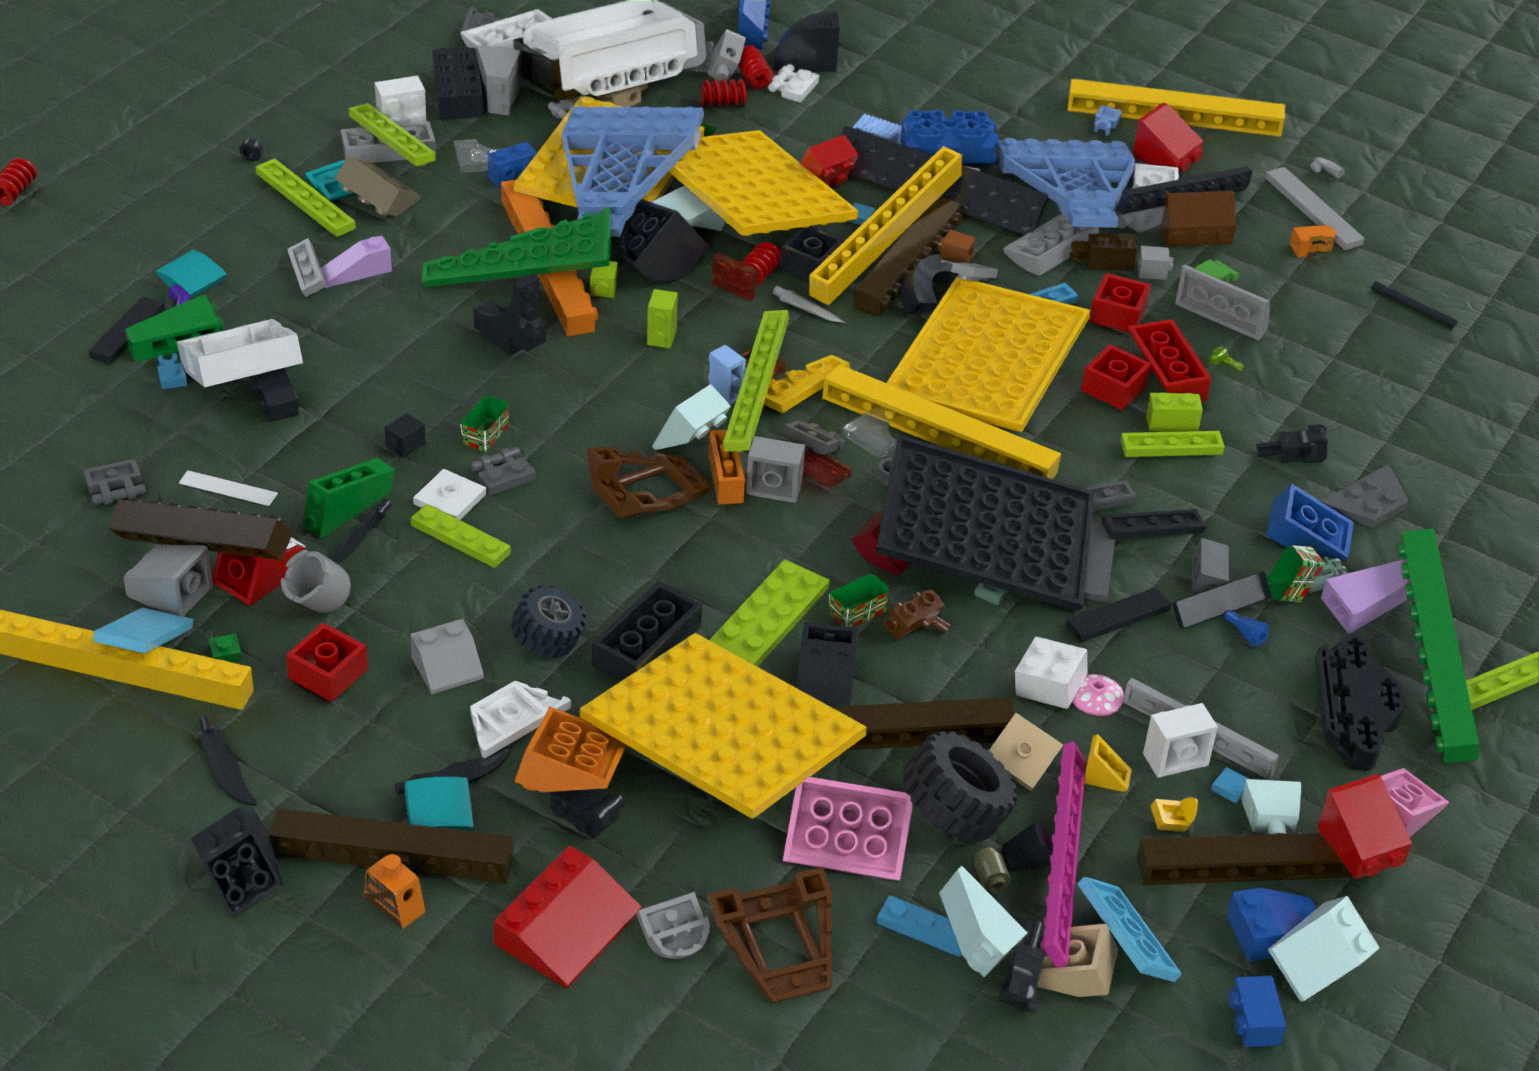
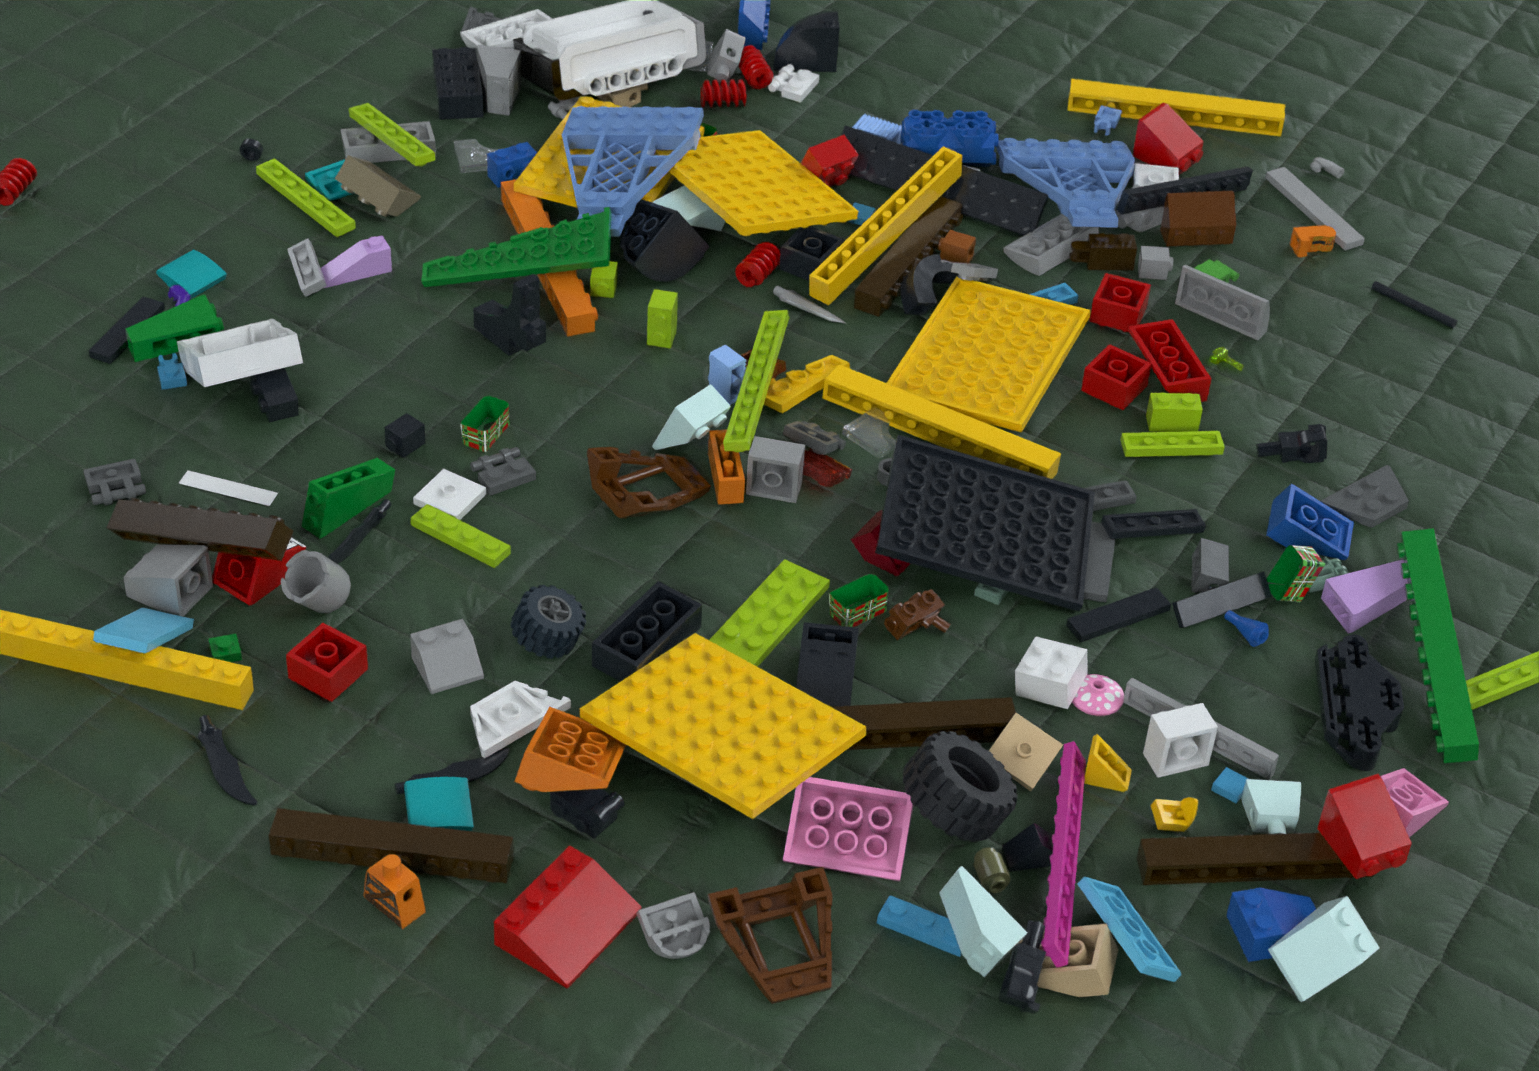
black slope [191,806,283,917] -> none
white brick [375,76,426,124] -> none
clear red plate [712,252,757,301] -> none
blue brick [1228,976,1286,1047] -> none

